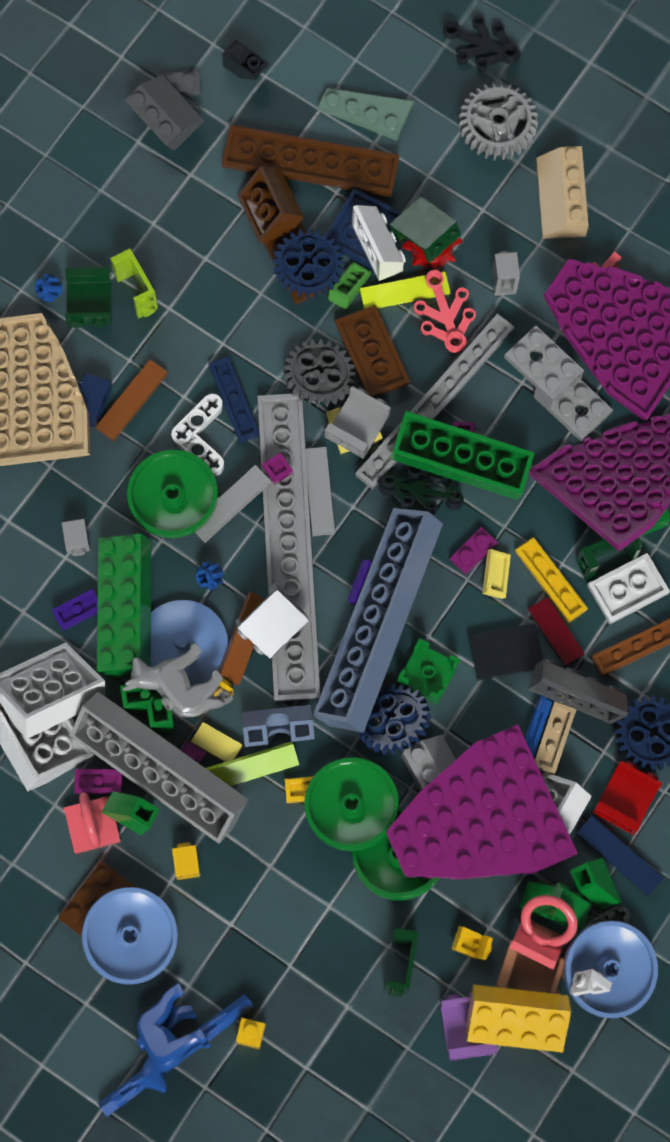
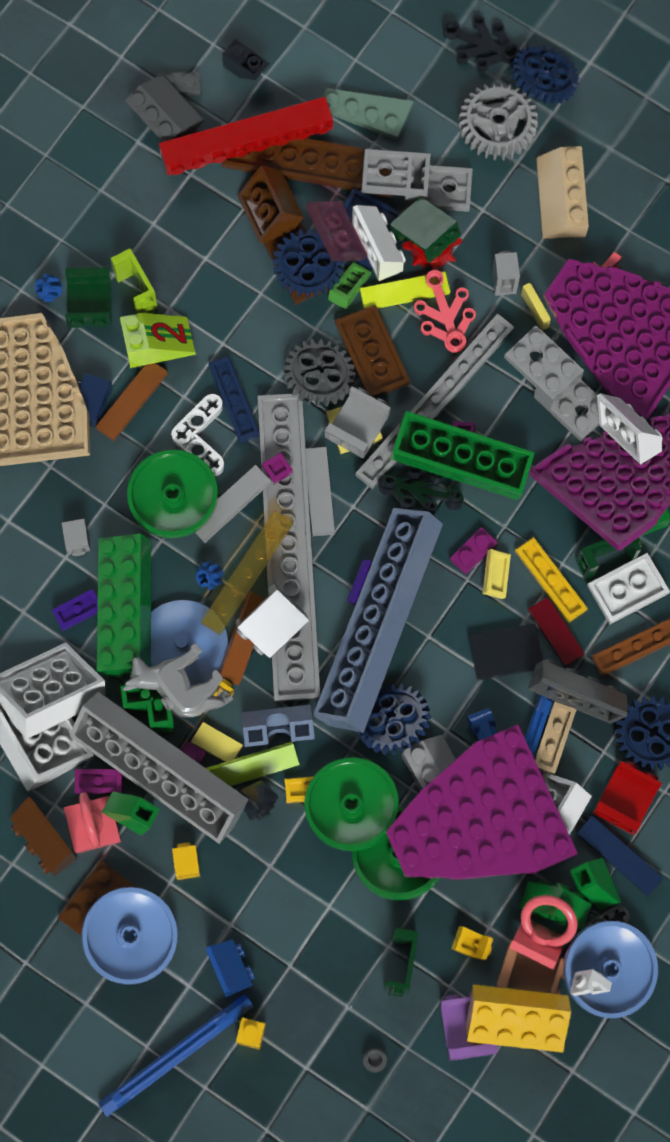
blue animal [130,983,211,1093] -> none
green panel [397,638,460,705] -> none
none -> reddish brown slope [10,797,77,877]
none -> lime slope [120,313,196,368]
none -> red brick [159,97,333,176]
none -> clear yellow tile [201,511,294,636]
none -> blue slope [205,939,255,998]
none -> black slope [239,780,279,821]
none -> clear pink tile [305,201,368,261]
none -> light grey bracket [362,149,472,212]
none -> dark grey plate [363,1048,387,1073]
none -> blue piece [467,708,497,741]
none -> dark blue gear [510,44,579,105]
none -> light yellow tile [521,283,551,331]
none -> white slope [597,393,663,464]

